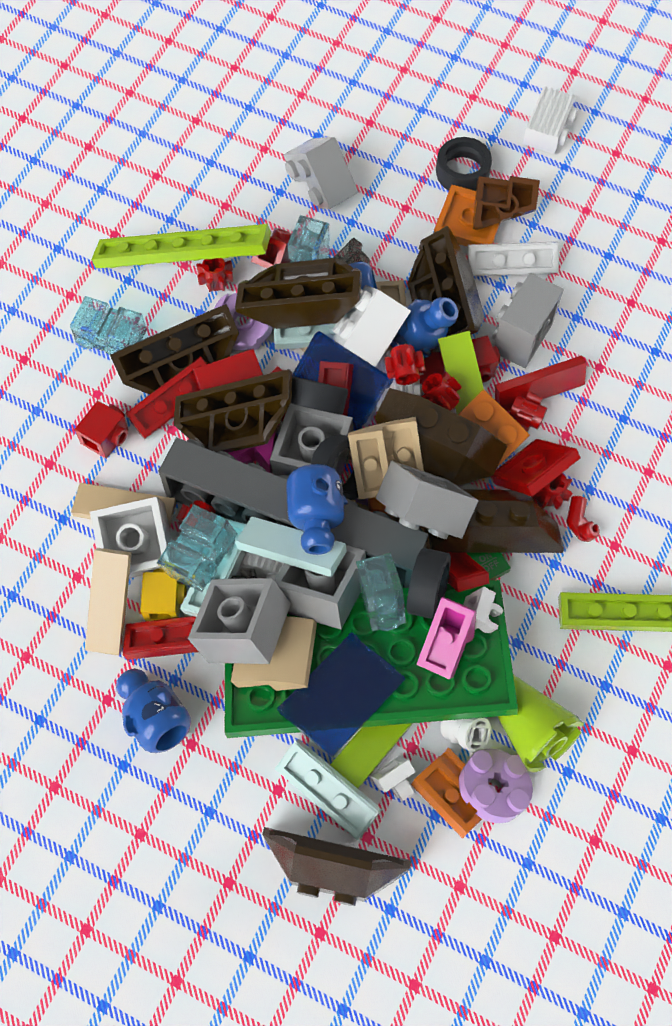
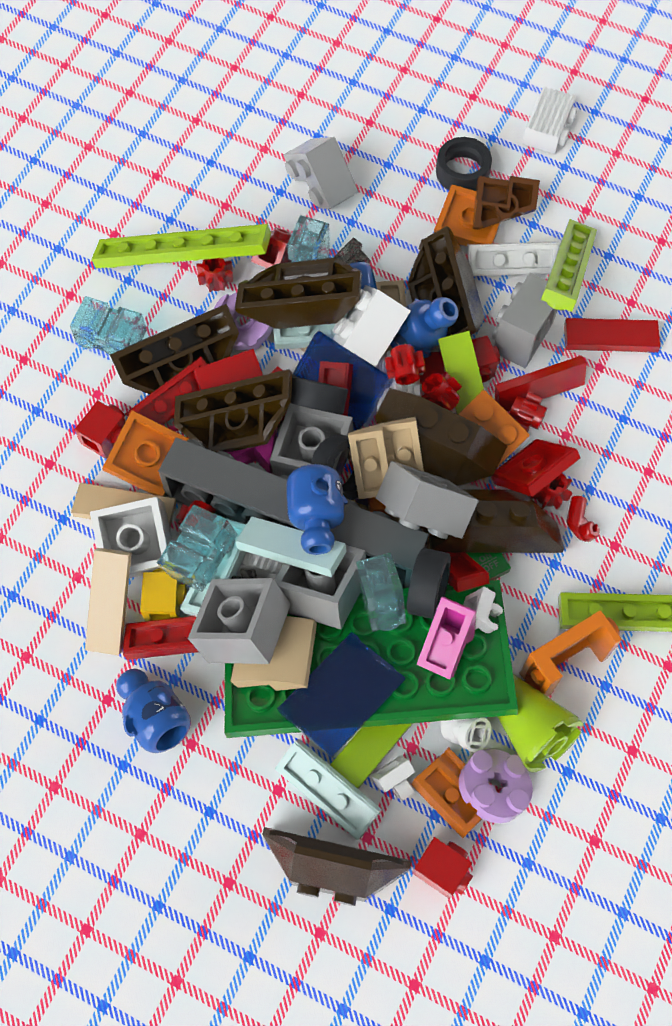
none -> orange plate [102,411,189,497]
none -> red brick [412,837,473,899]
none -> orange panel [519,610,622,697]
none -> lime plate [541,219,597,312]
none -> red tile [564,318,660,352]

